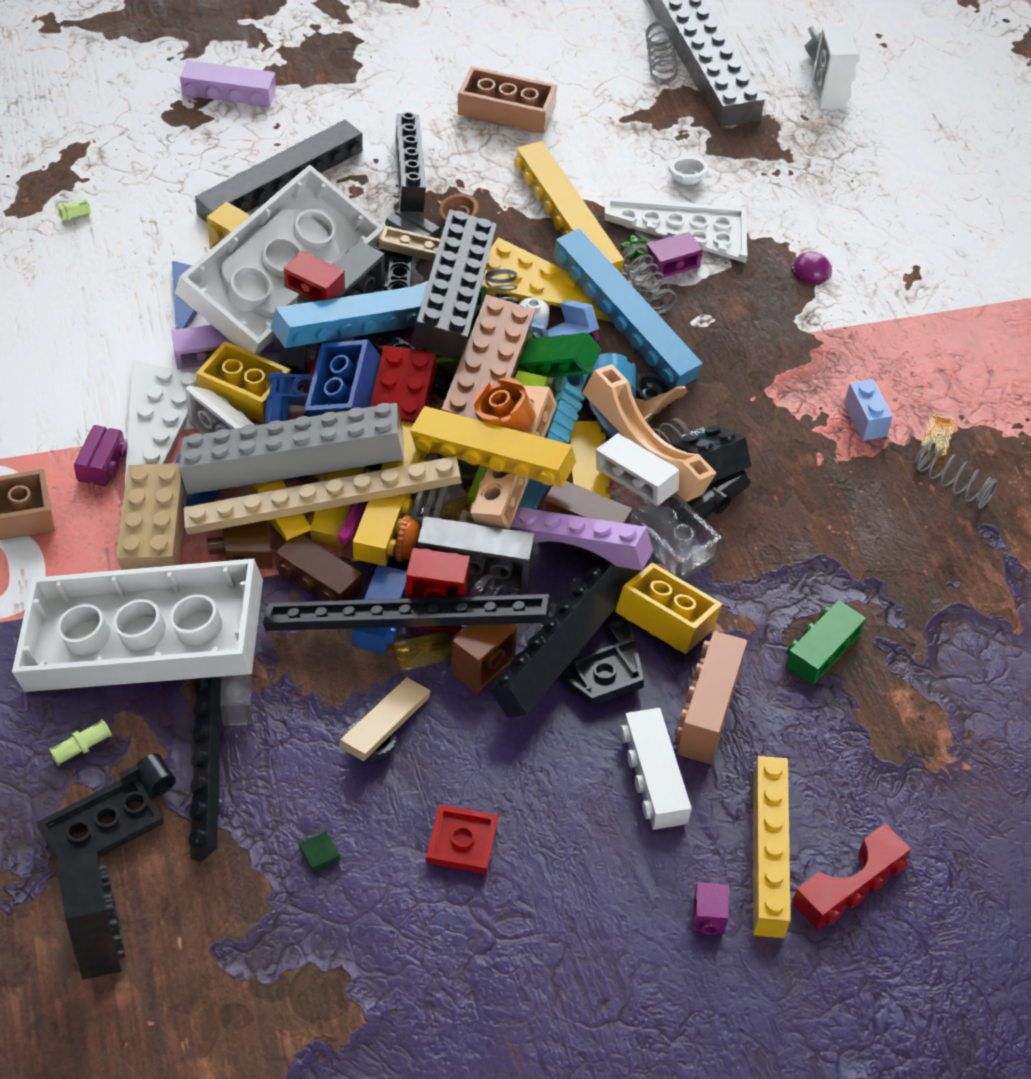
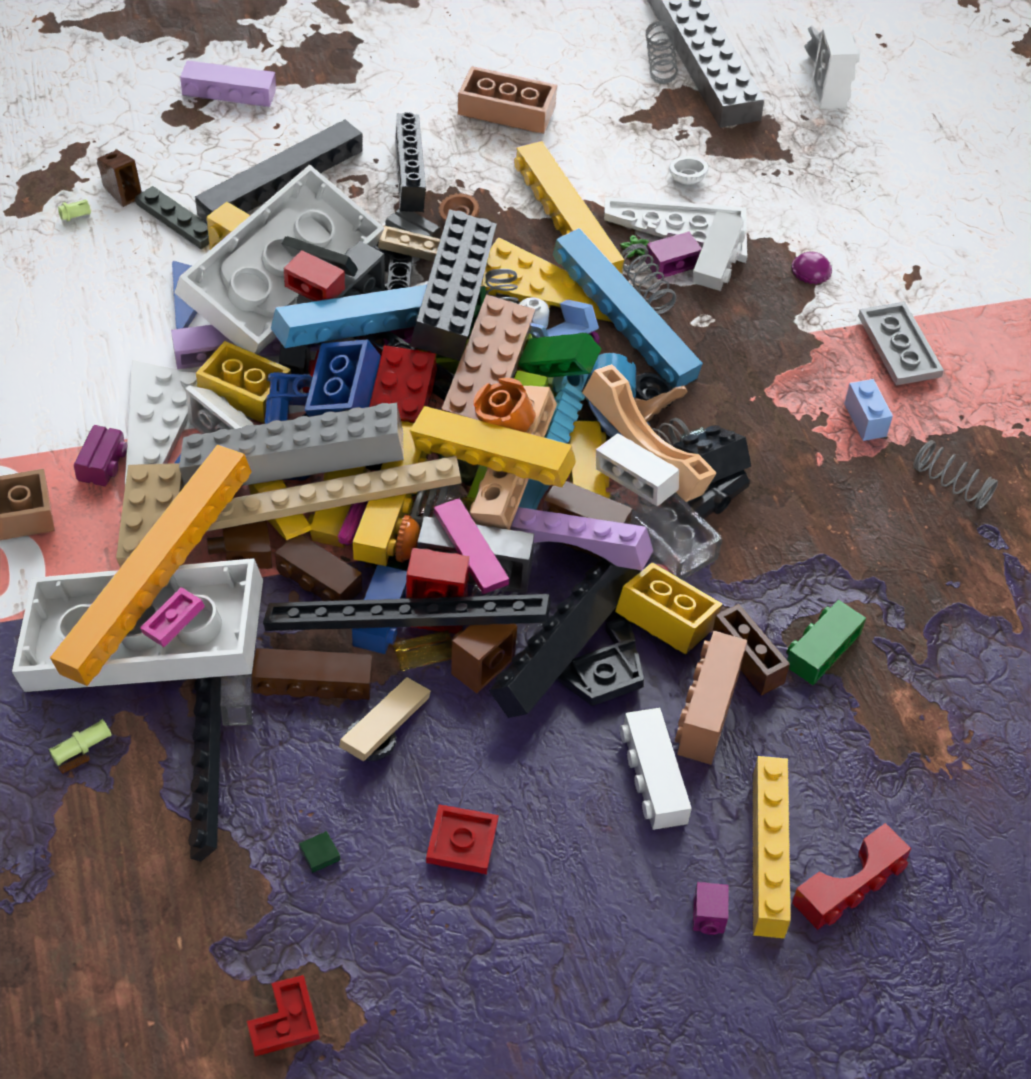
black hinge [36,753,176,860] -> none
black brick [56,852,126,980] -> none
clear yellow tile [919,412,957,461] -> none
none -> light orange brick [50,445,252,686]
none -> dark orange leg [58,754,90,774]
none -> reddish brown torso [97,150,142,207]
none -> pearl dark grey plate [135,186,209,249]
none -> dark pink plate [140,587,205,647]
none -> red plate [247,975,320,1057]
none -> reddish brown brick [252,648,373,701]
none -> pearl dark grey tile [281,236,358,277]
none -> tile [434,498,509,594]
none -> white brick [693,211,747,291]
none -> reddish brown brick [712,604,790,696]
none -> light grey plate [858,301,944,386]

